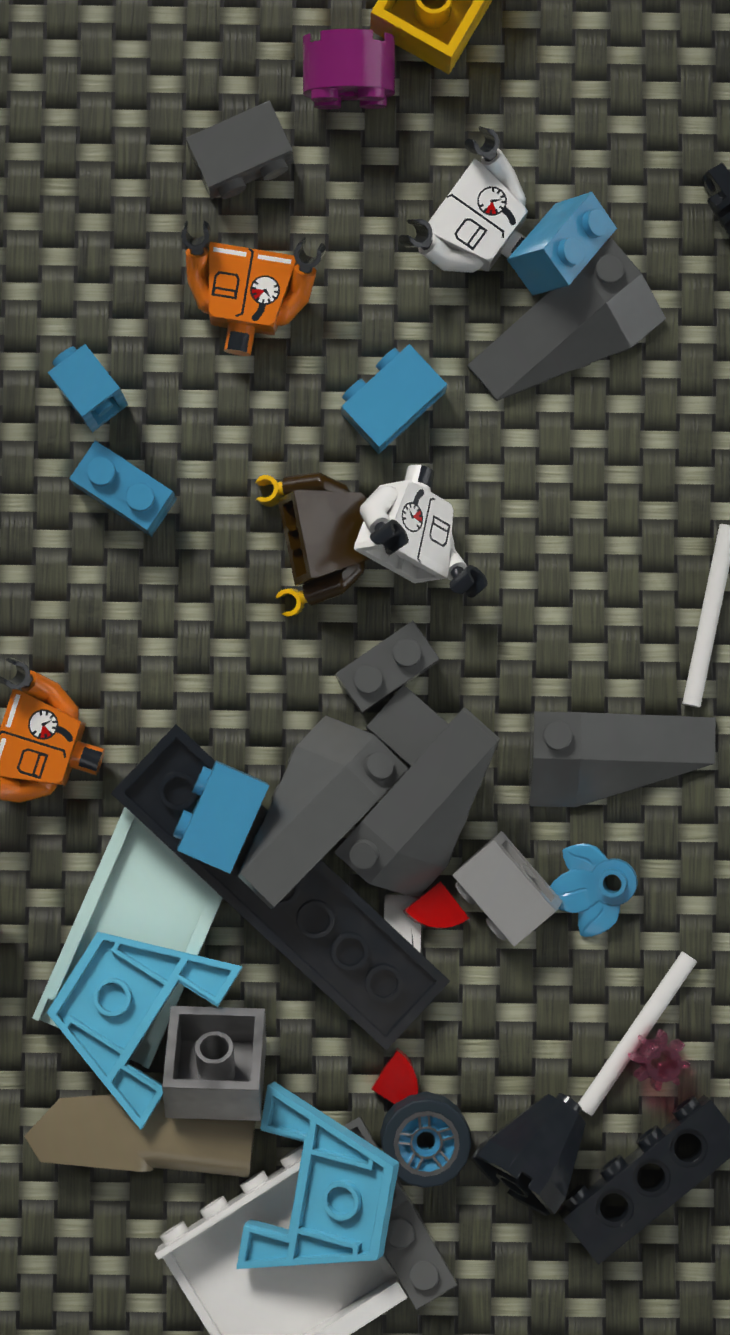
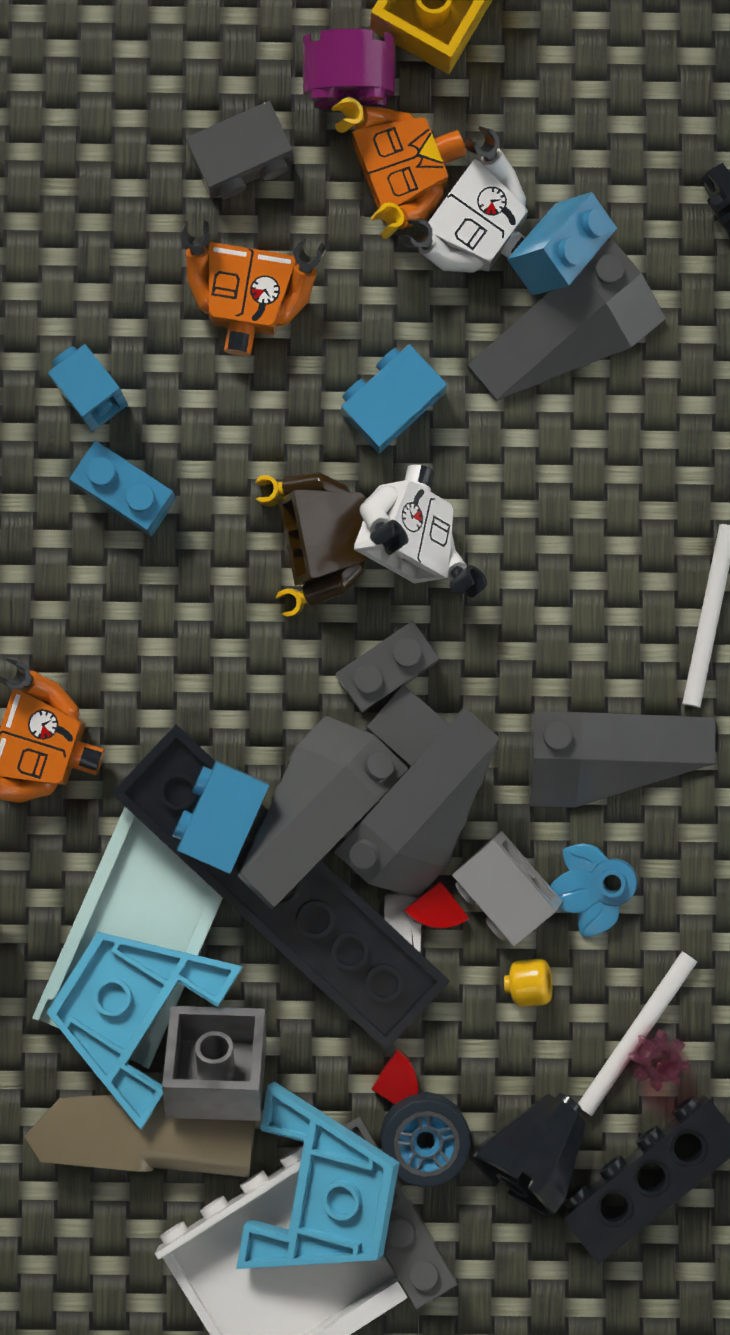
none -> orange torso [332,97,467,239]
none -> yellow piece [504,959,553,1007]

